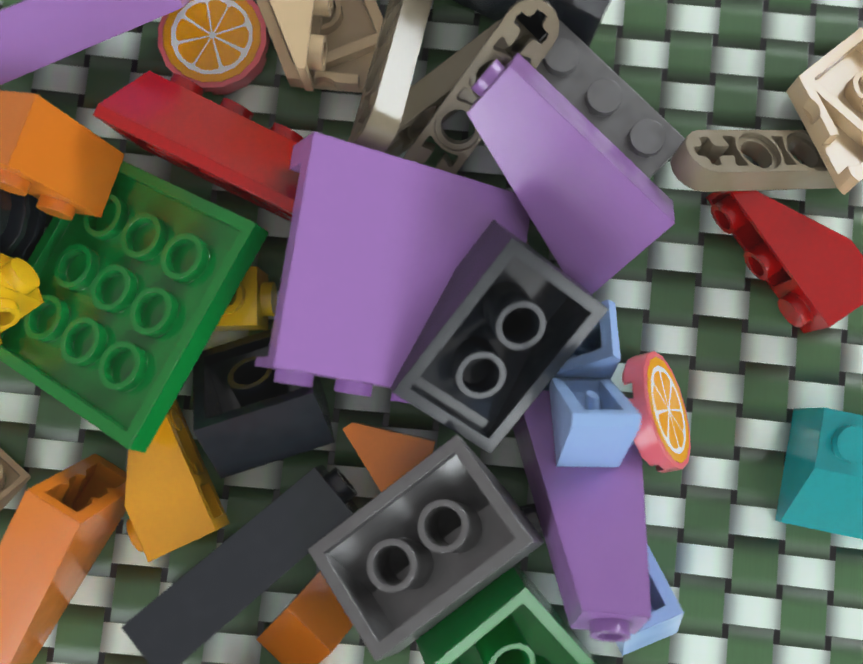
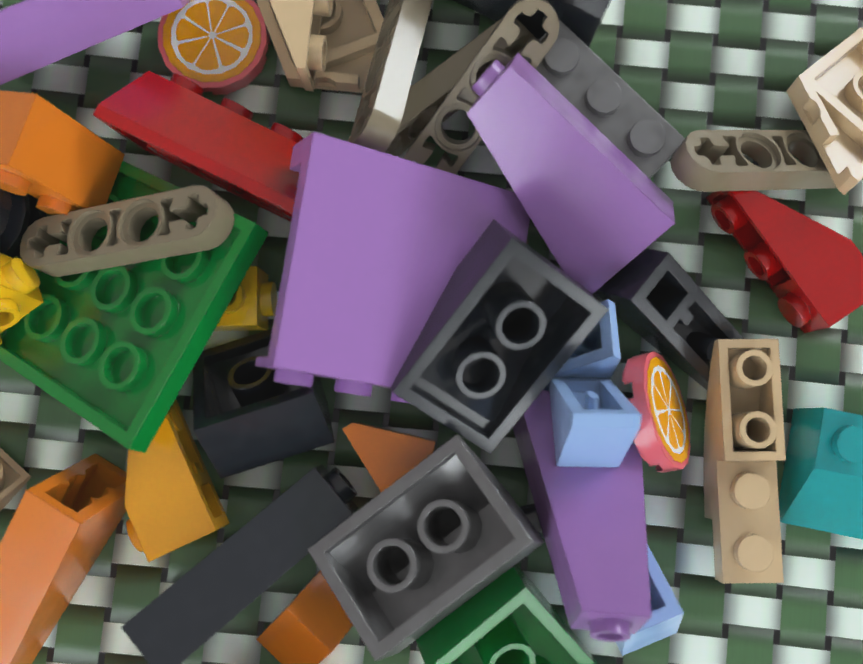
none -> dark tan beam [20,186,235,277]
none -> black slope [595,248,744,390]
none -> tan slope [704,339,786,583]

